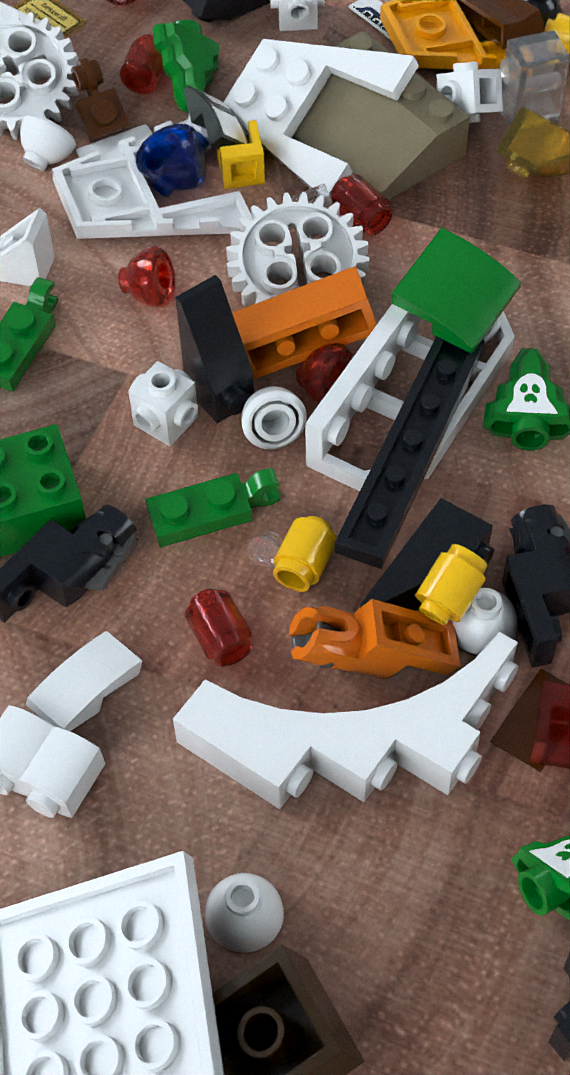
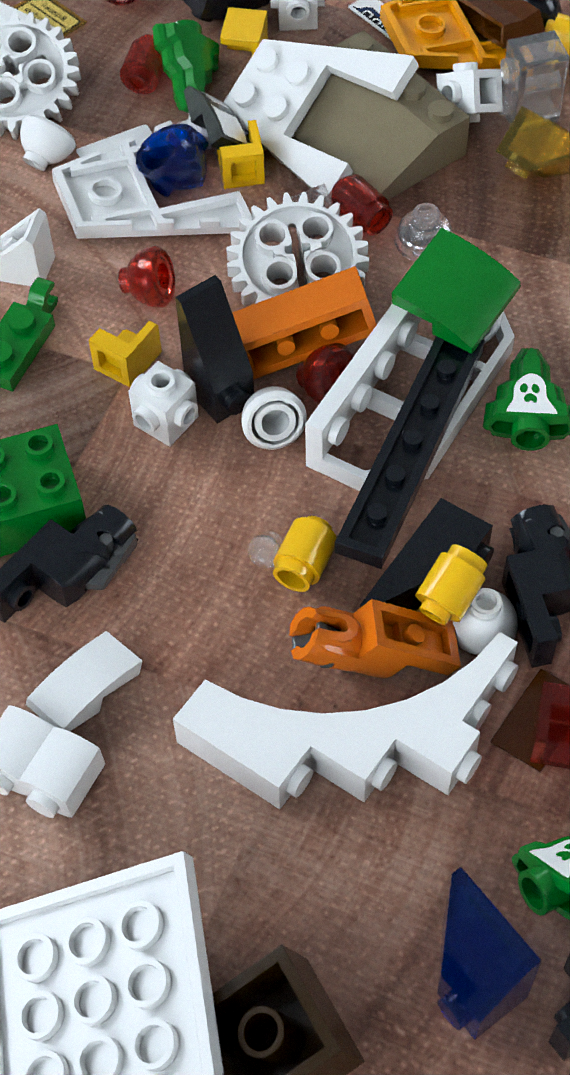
reddish brown plate [71,58,130,143] -> none
green plate [145,468,281,548] -> none
clear red brick [185,589,253,667] -> none
white brick [205,873,284,953] -> none
none -> yellow panel [88,321,162,387]
none -> yellow panel [220,7,268,56]
none -> clear brick [394,203,454,261]
none -> clear blue slope [437,867,542,1039]

